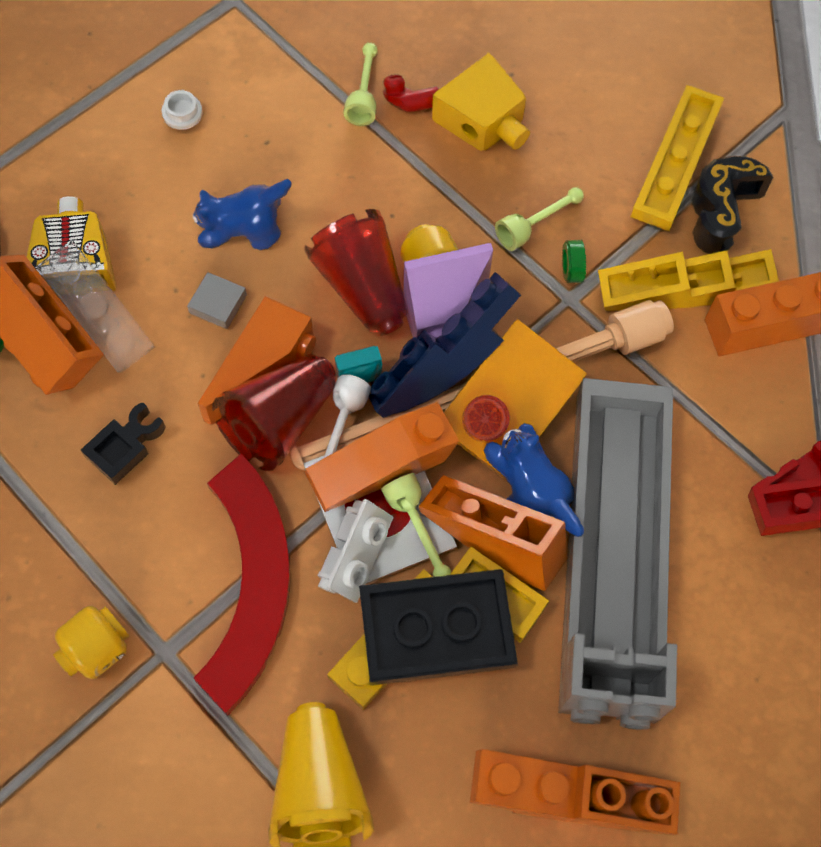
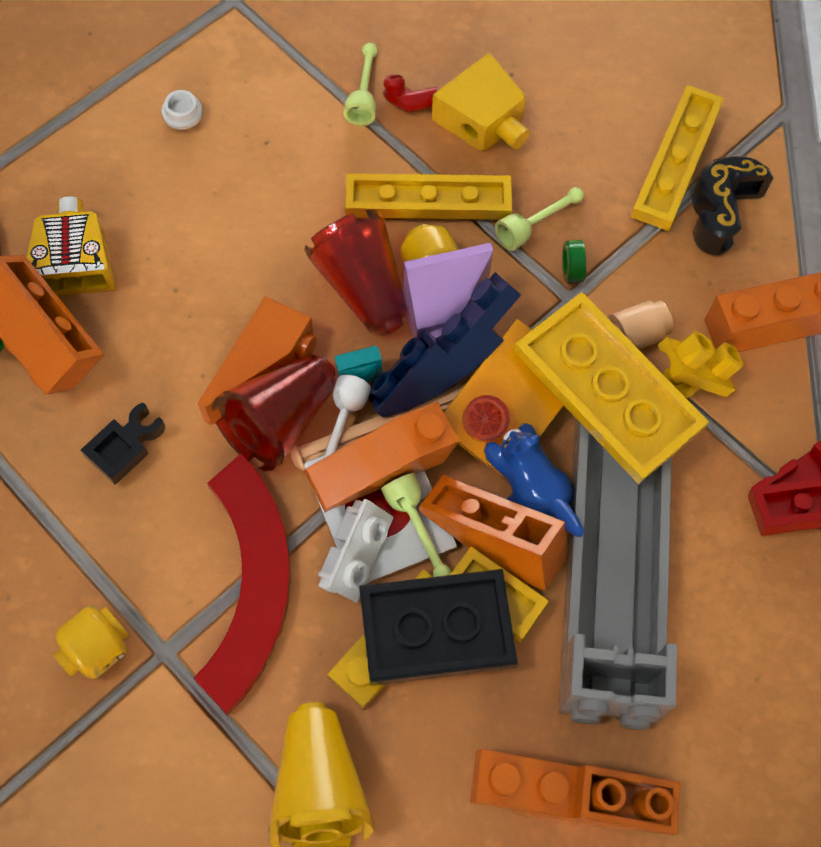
clear plate [36,240,156,373] -> none
light grey tile [187,272,247,329] -> none
blue animal [192,179,292,250] -> none
yellow slope [598,249,779,311] -> none
none -> yellow plate [345,173,512,220]
none -> yellow plate [513,292,709,485]
none -> yellow hips [658,330,744,399]

